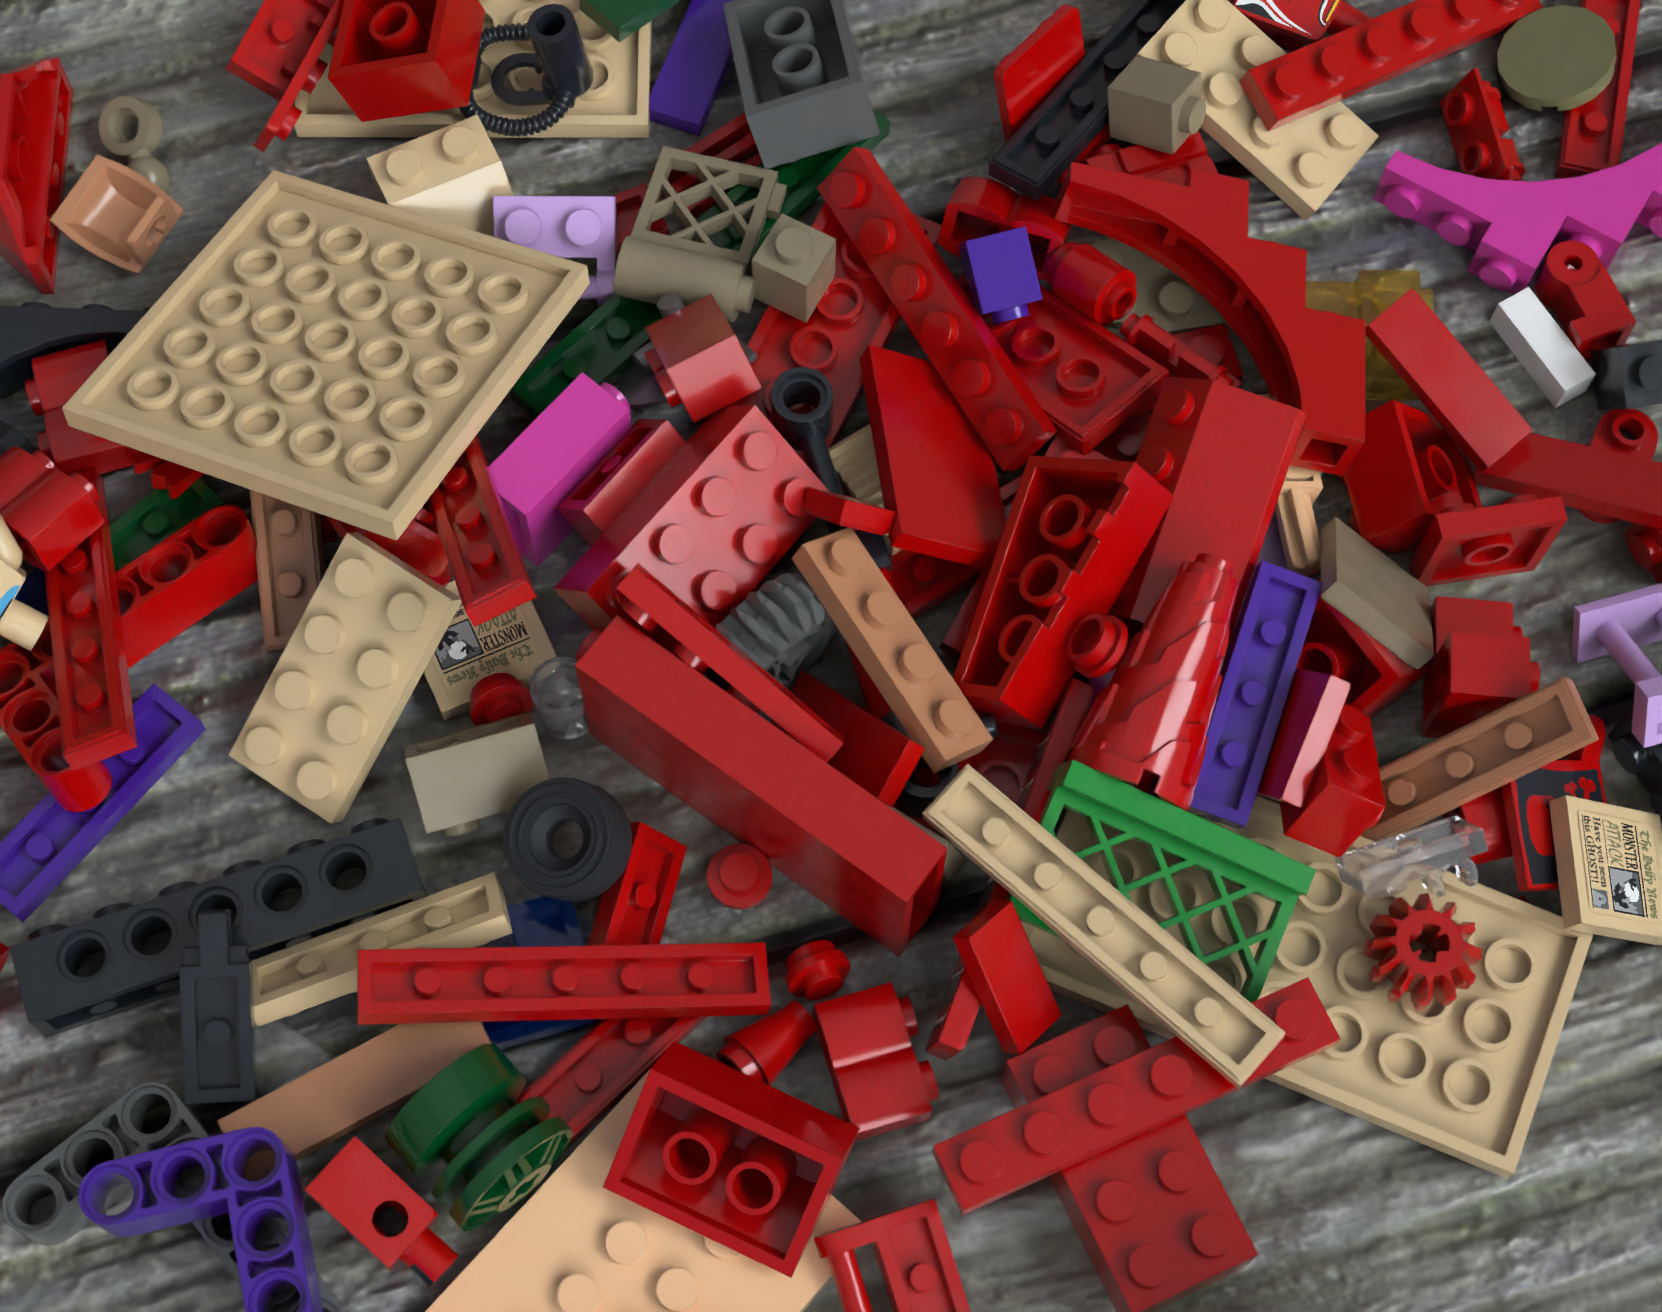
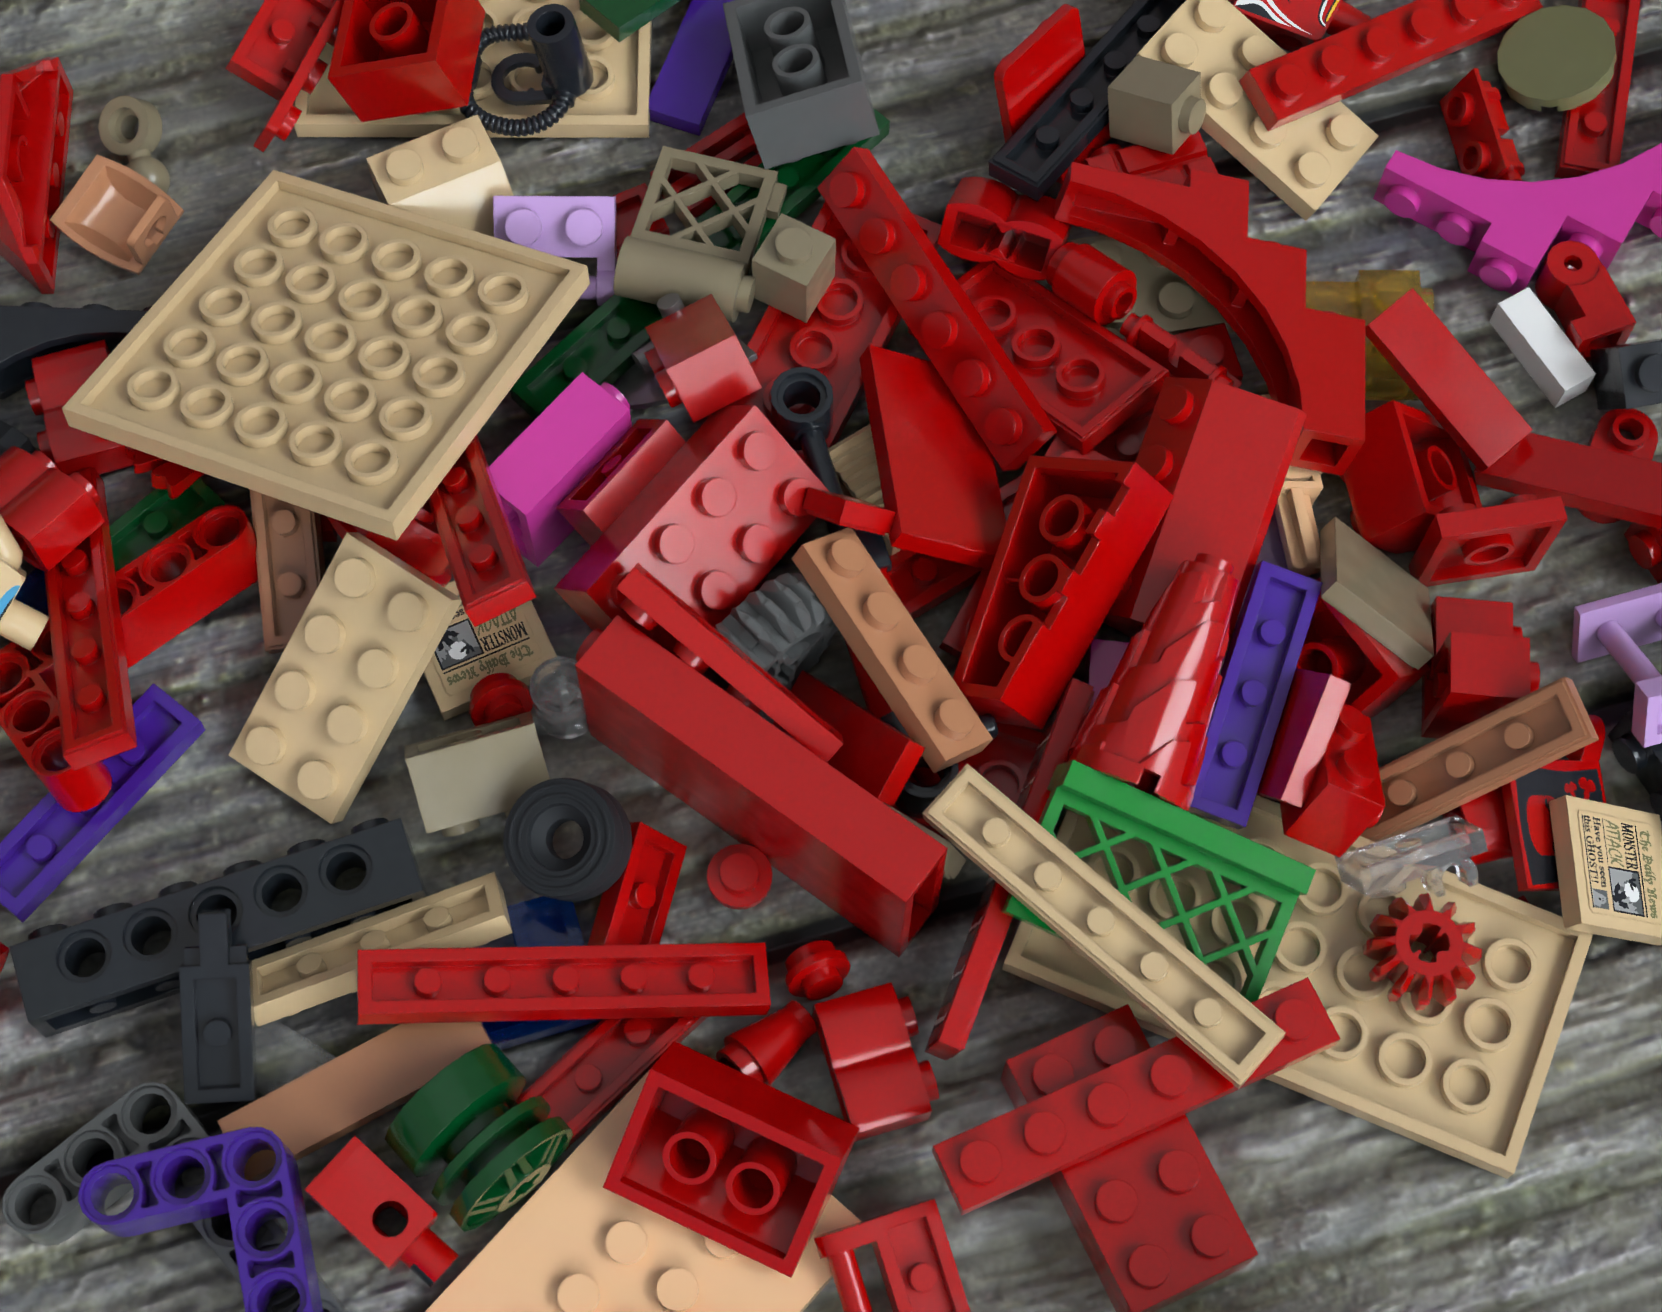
red tile [952,900,1062,1055] -> none
dark purple brick [958,226,1043,324] -> none
red plate [1066,613,1128,678] -> none

